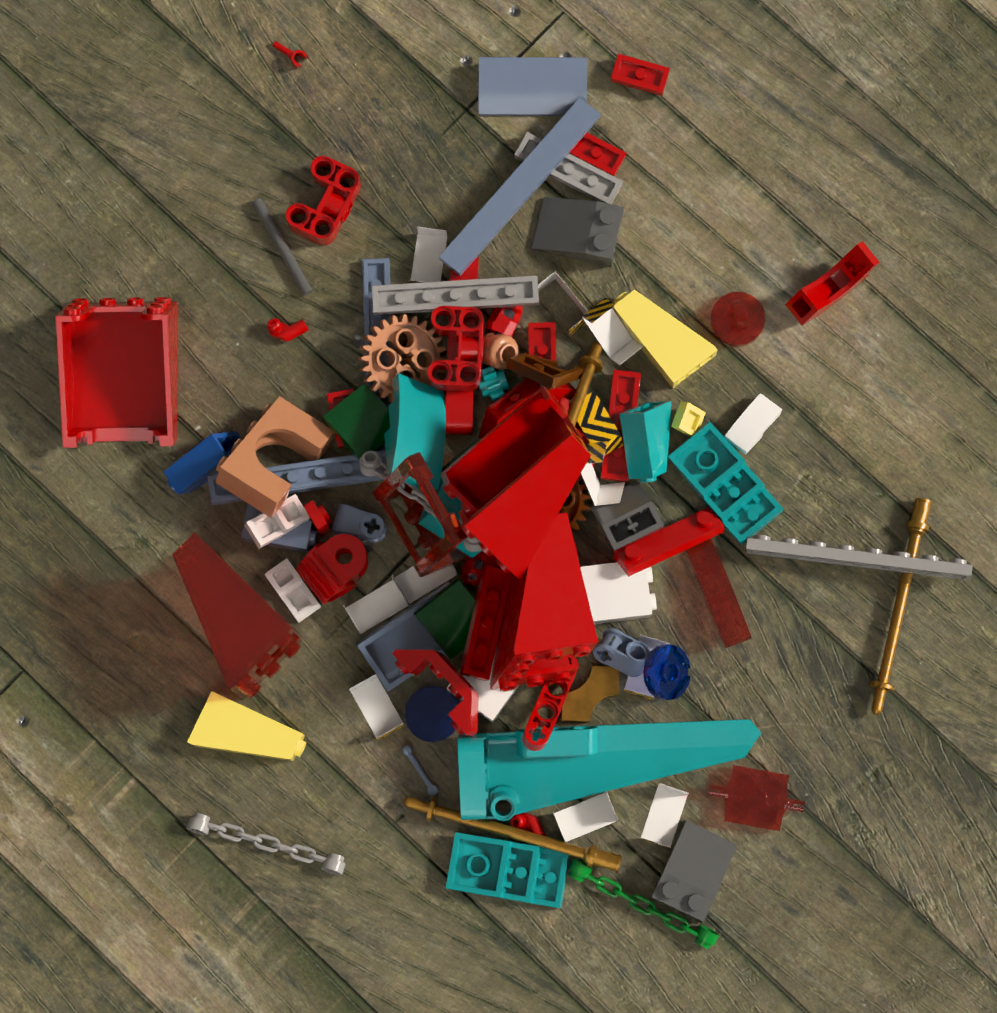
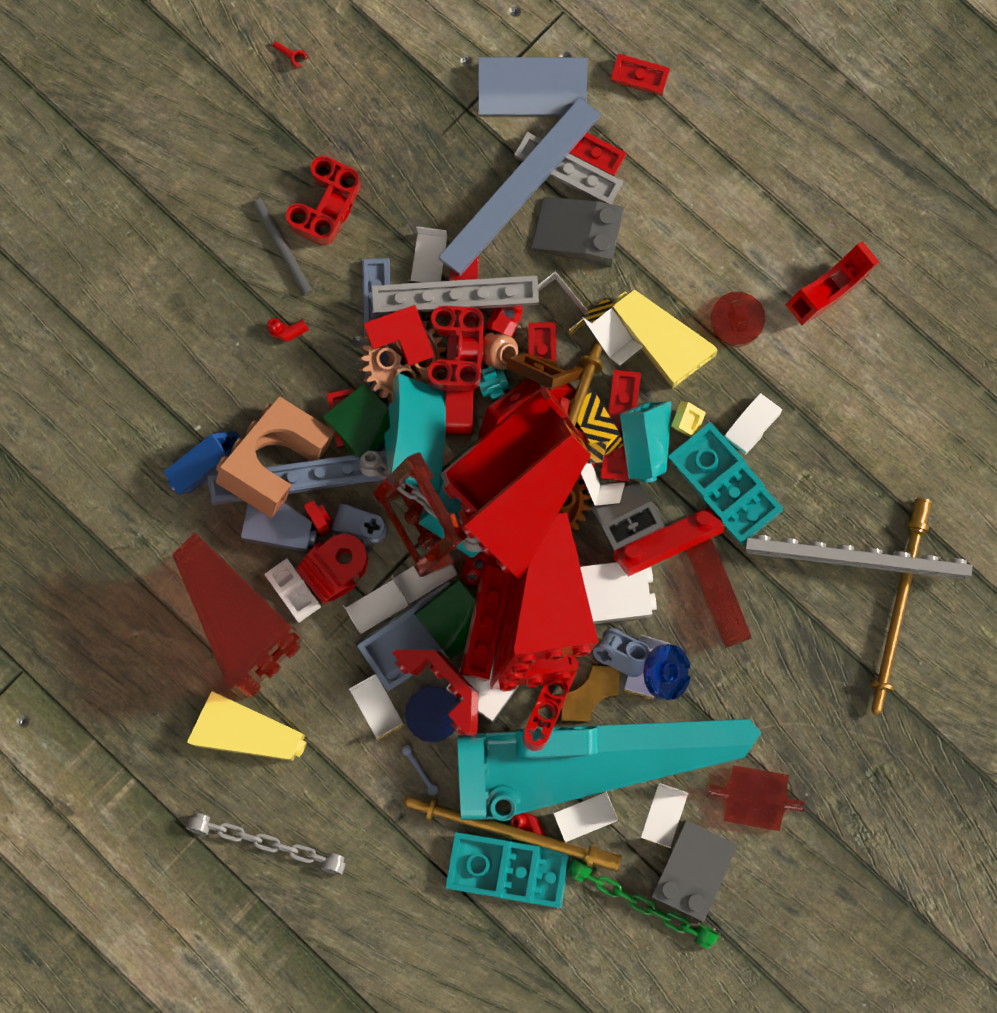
red windscreen [56,297,178,448] -> none
white slope [244,494,310,549] -> none
none -> red tile [363,305,435,367]

